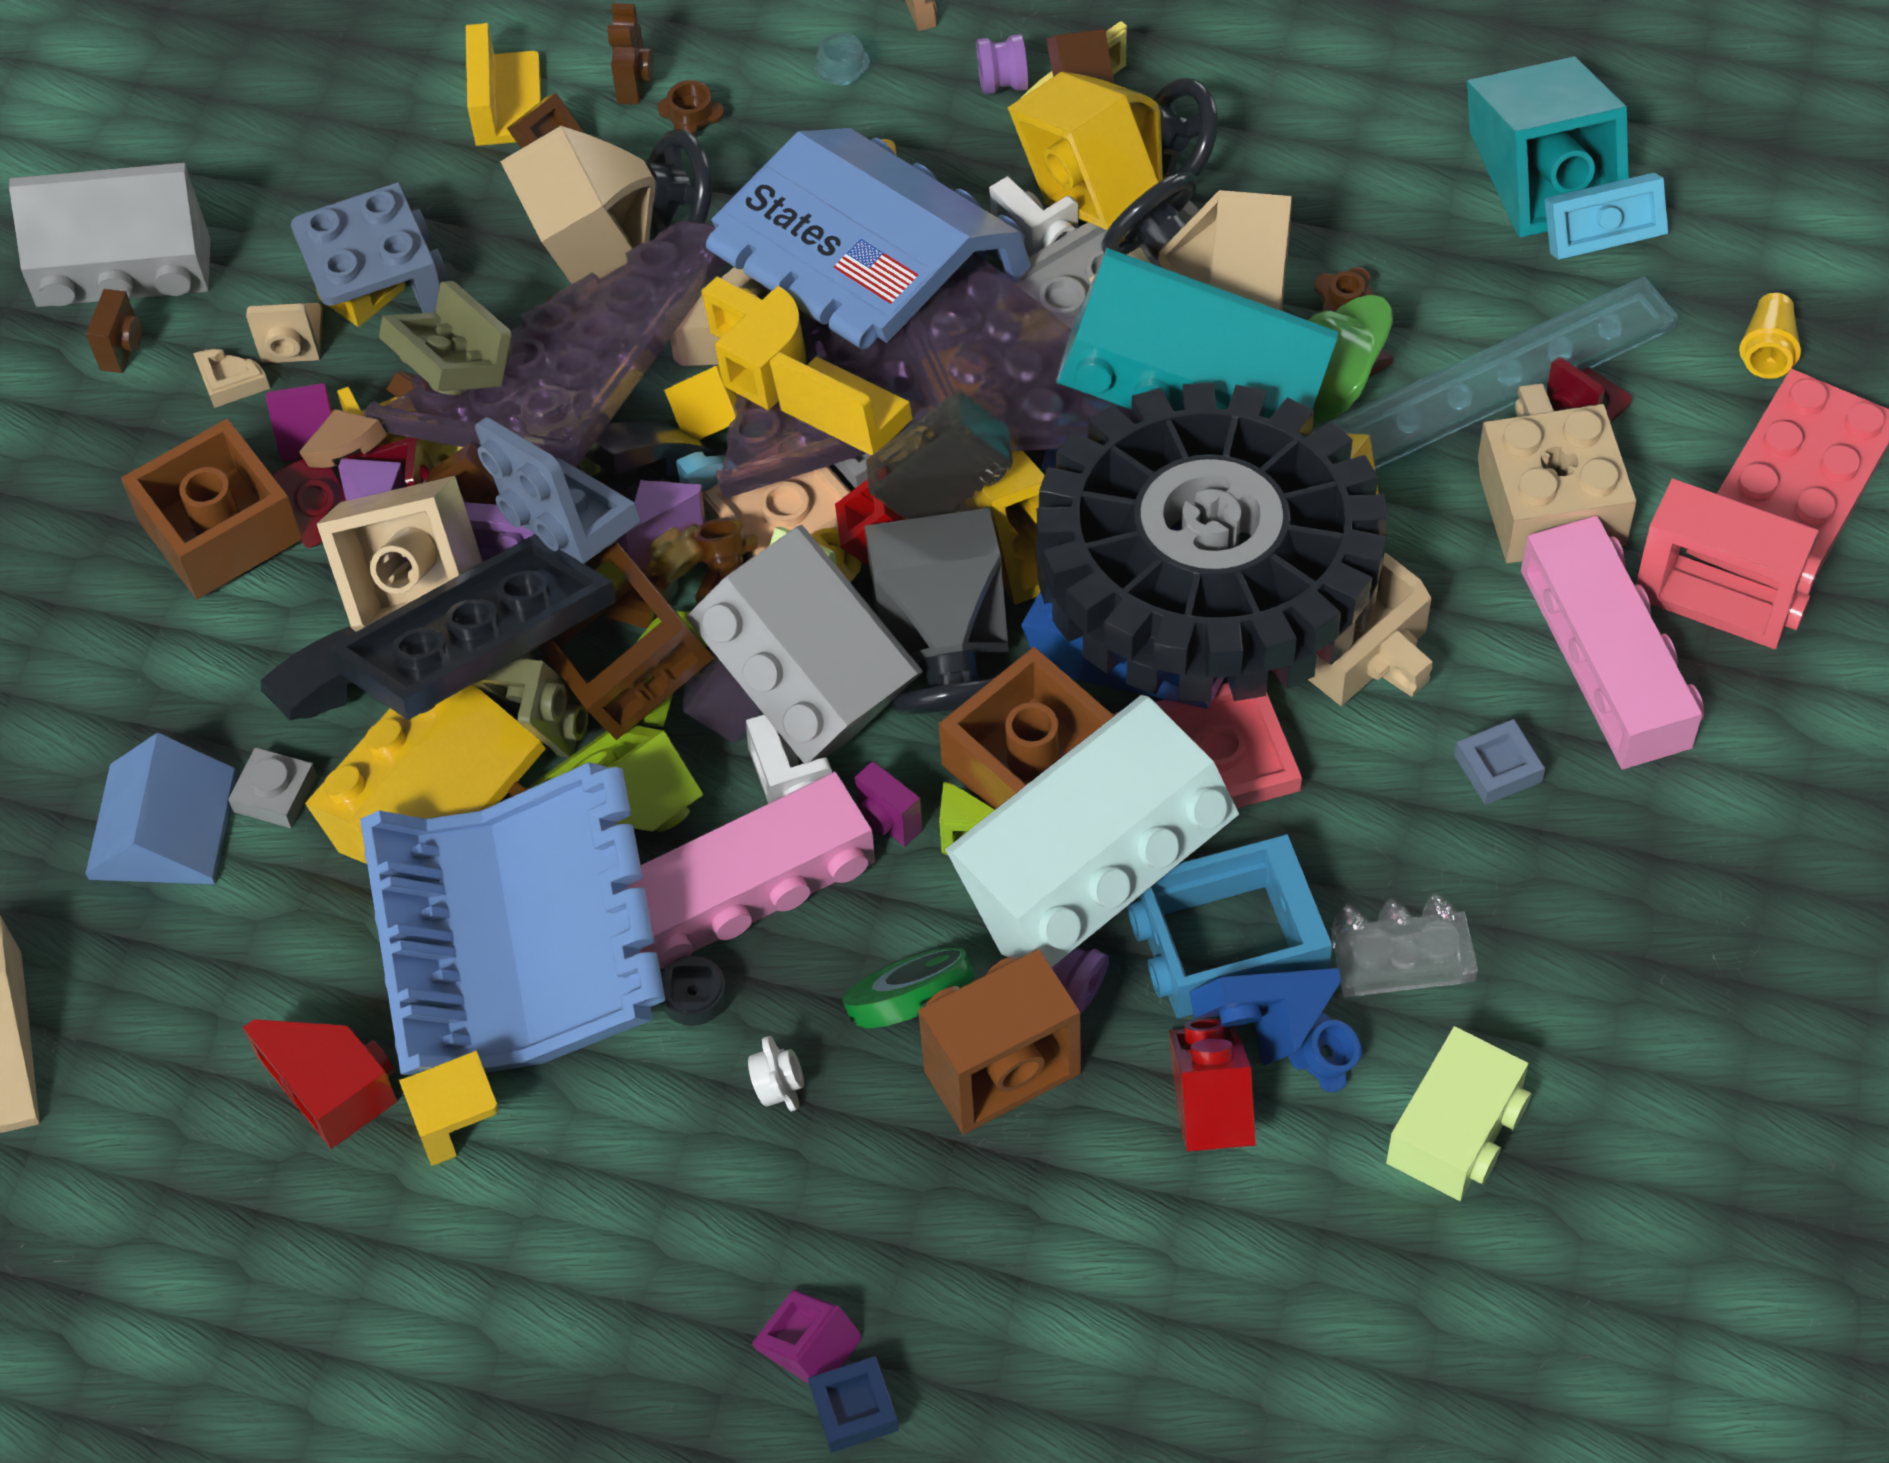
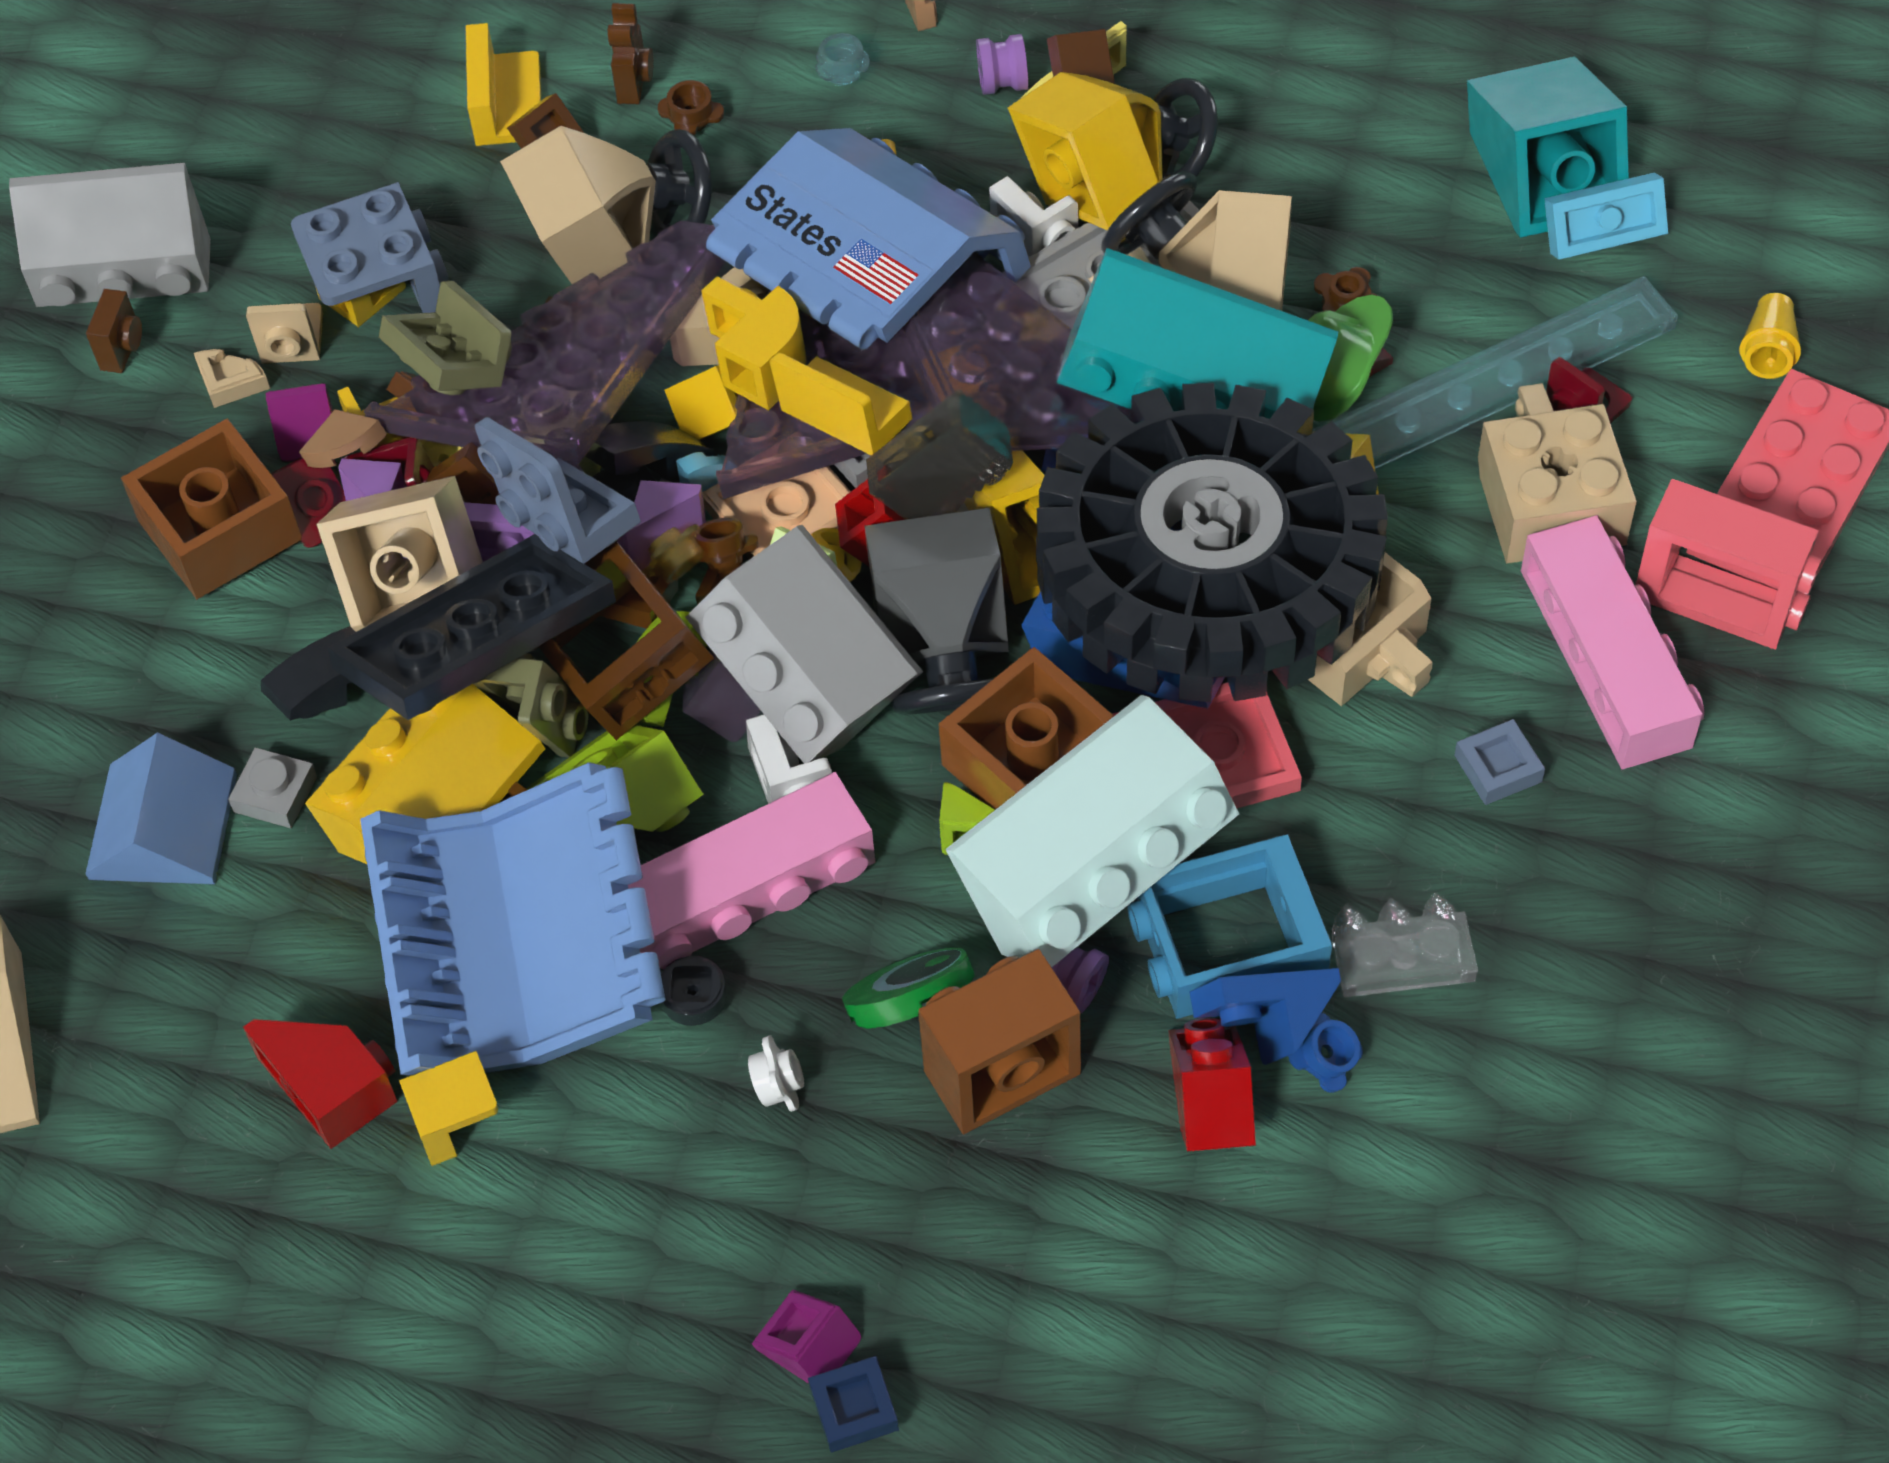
magenta plate [855,761,923,847] -> none
yellowish green brick [1386,1026,1532,1201] -> none

